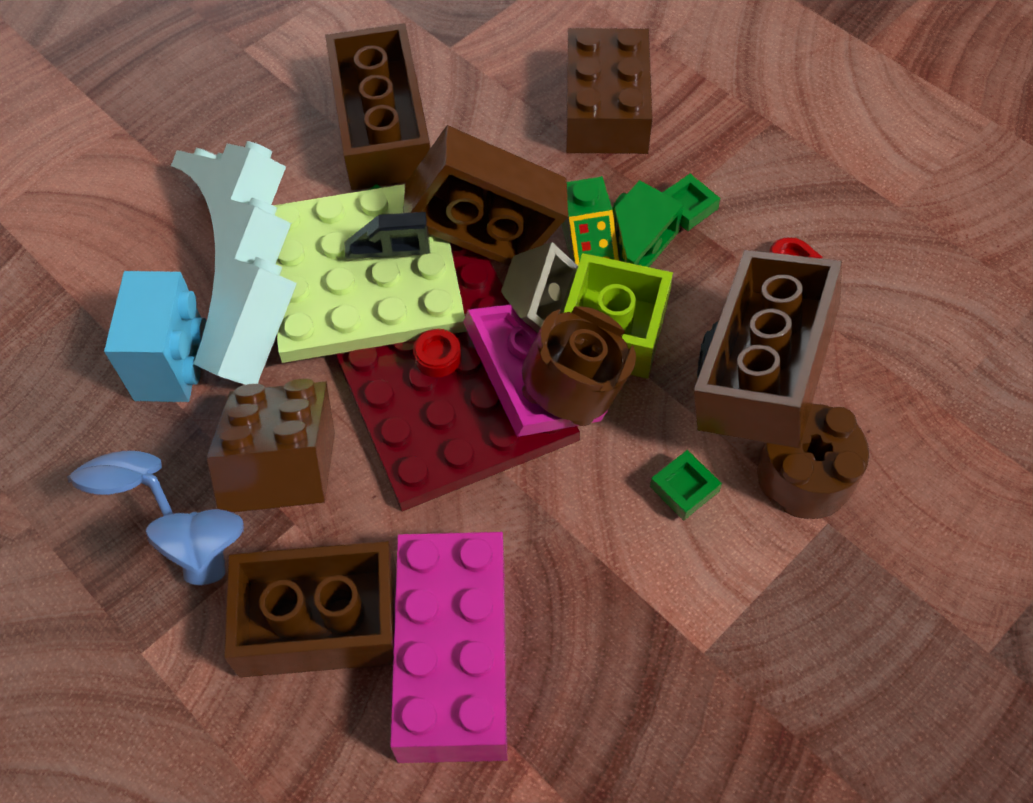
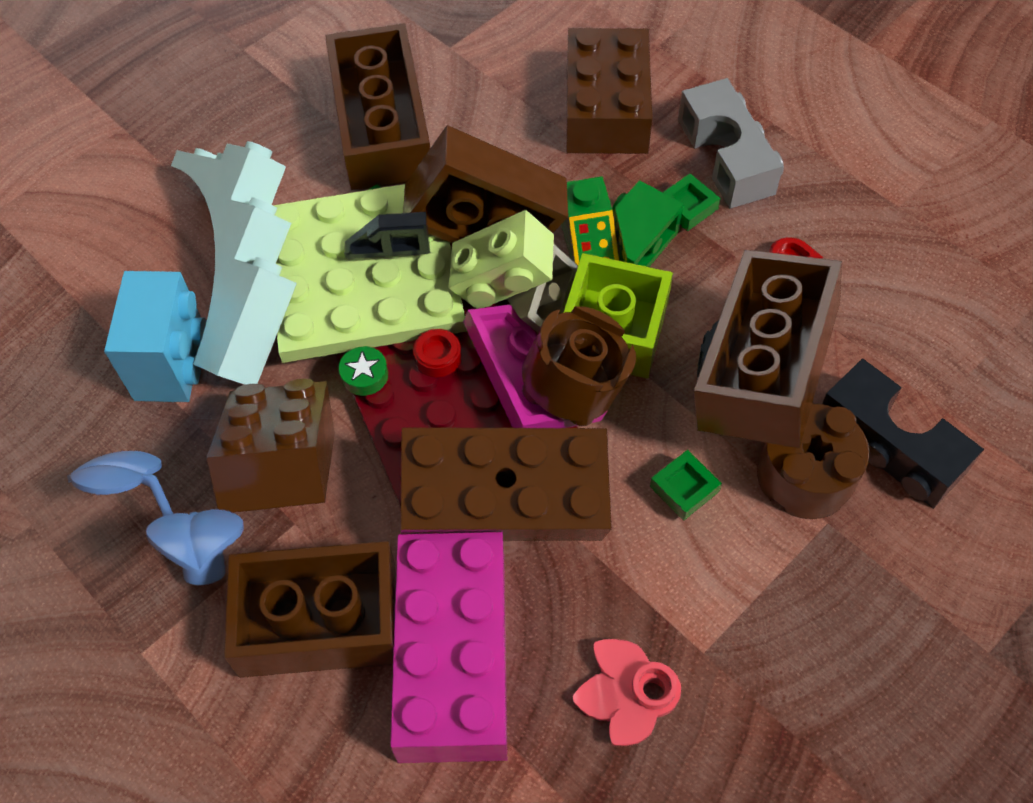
none -> green tile [339,346,388,396]
none -> reddish brown brick [401,428,612,541]
none -> yellowish green brick [448,210,554,309]
none -> coral plate [572,639,681,746]
none -> light grey arch [678,78,784,209]
none -> black arch [822,358,984,509]

